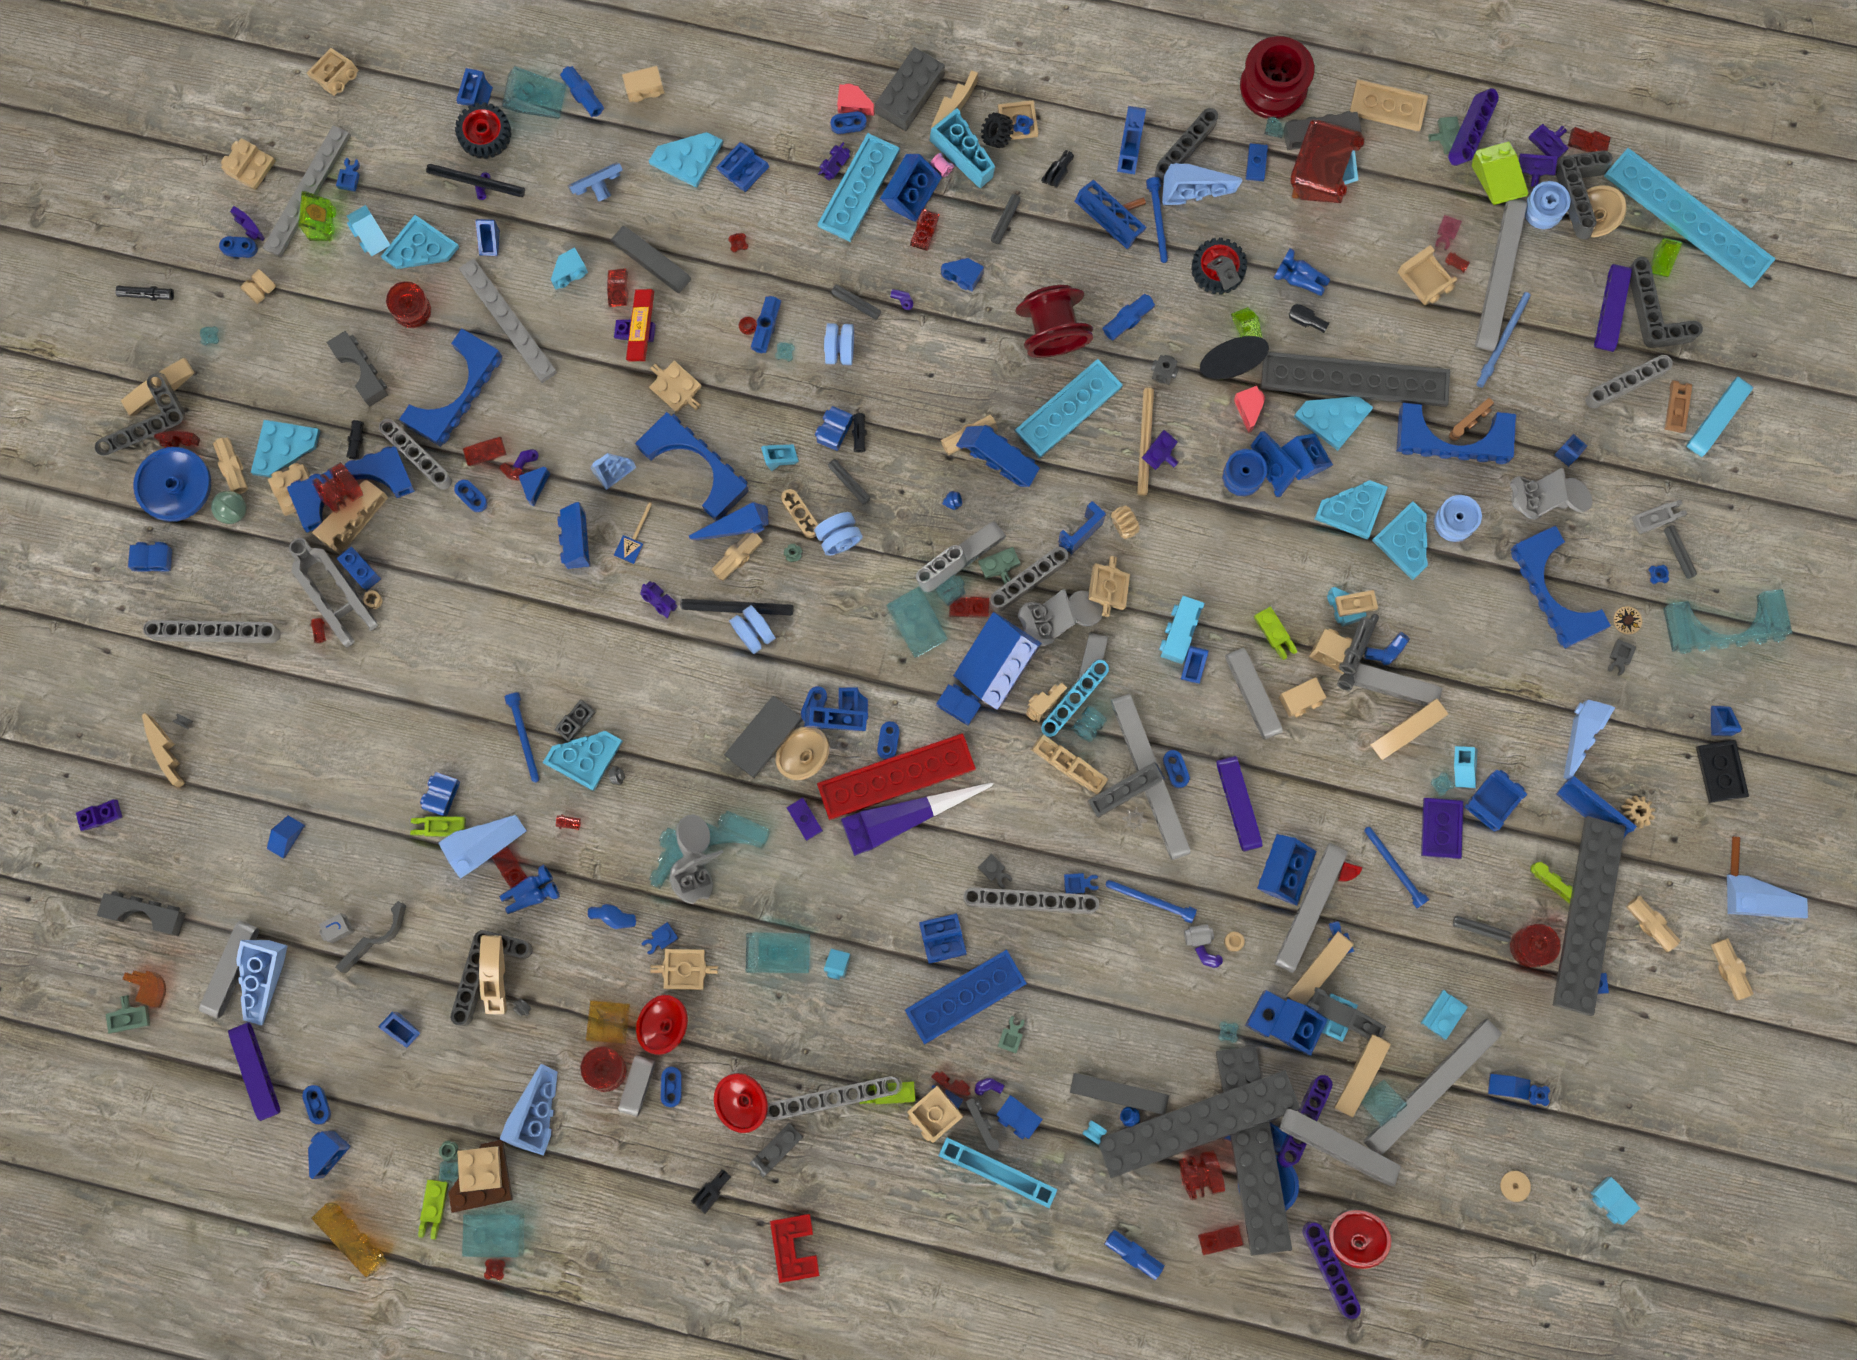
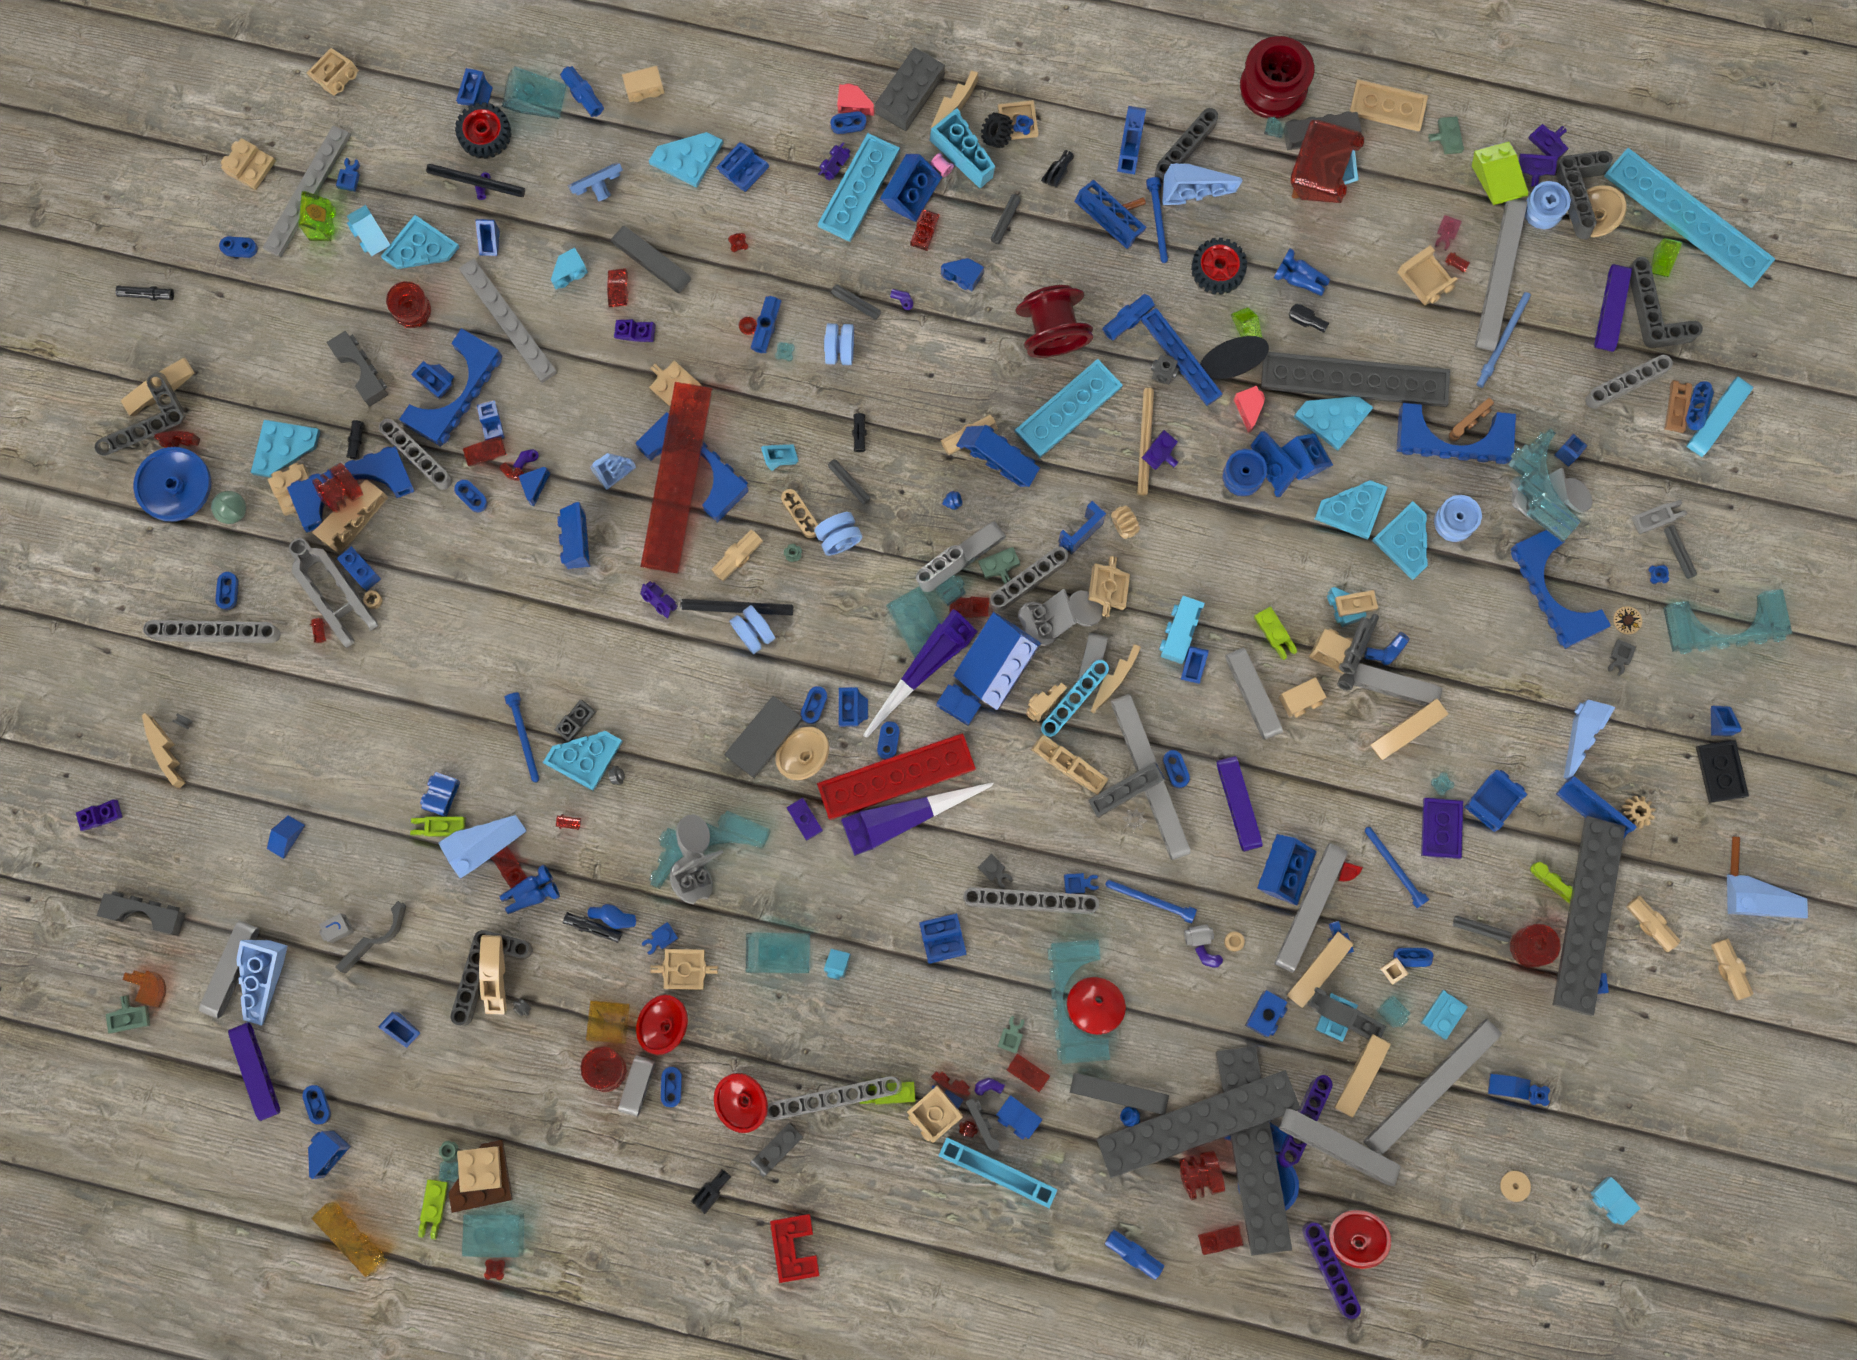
blue brick [128,542,172,572] -> none
clear light blue plate [200,326,219,346] -> none
tan piece [213,437,248,494] -> none
dark purple slope [230,206,265,241] -> none
tan wheel [240,269,276,304] -> none
light blue wedge [500,1064,558,1155] -> none
piece [614,502,652,564] -> none
red tile [626,289,655,362] -> none
blue wedge [689,502,769,541] -> none
blue slope [804,706,867,731] -> none
blue brick [815,406,853,451] -> none
blue plate [905,950,1027,1045] -> none
clear light blue wheel [1071,706,1107,743] -> none
medium azure wheel [1082,1120,1107,1145] -> none
dark grey bracket [1207,255,1241,290] -> none
clear light blue plate [1218,1022,1239,1043] -> none
blue plate [1245,143,1268,182] -> none
blue brick [1271,999,1327,1056] -> none
clear light blue piece [1361,1080,1408,1126] -> none
dark purple beam [1448,88,1499,166] -> none
medium azure slope [1454,746,1478,788] -> none
clear red slope [1567,127,1611,152] -> none
none -> blue plate [215,572,239,610]
none -> blue slope [411,361,454,399]
none -> blue slope [477,400,505,443]
none -> black pin [563,912,623,943]
none -> clear red plate [640,382,713,574]
none -> dark purple plate [863,609,978,738]
none -> clear red plate [959,1120,978,1138]
none -> clear red plate [1006,1053,1050,1093]
none -> clear light blue arch [1047,940,1110,1064]
none -> red dish [1066,977,1126,1035]
none -> tan slope [1091,644,1141,713]
none -> blue plate [1141,308,1222,406]
none -> clear light blue brick [1376,996,1411,1028]
none -> tan slope [1380,957,1409,985]
none -> blue plate [1393,948,1434,968]
none -> clear light blue arch [1508,429,1581,542]
none -> blue beam [1686,381,1714,430]

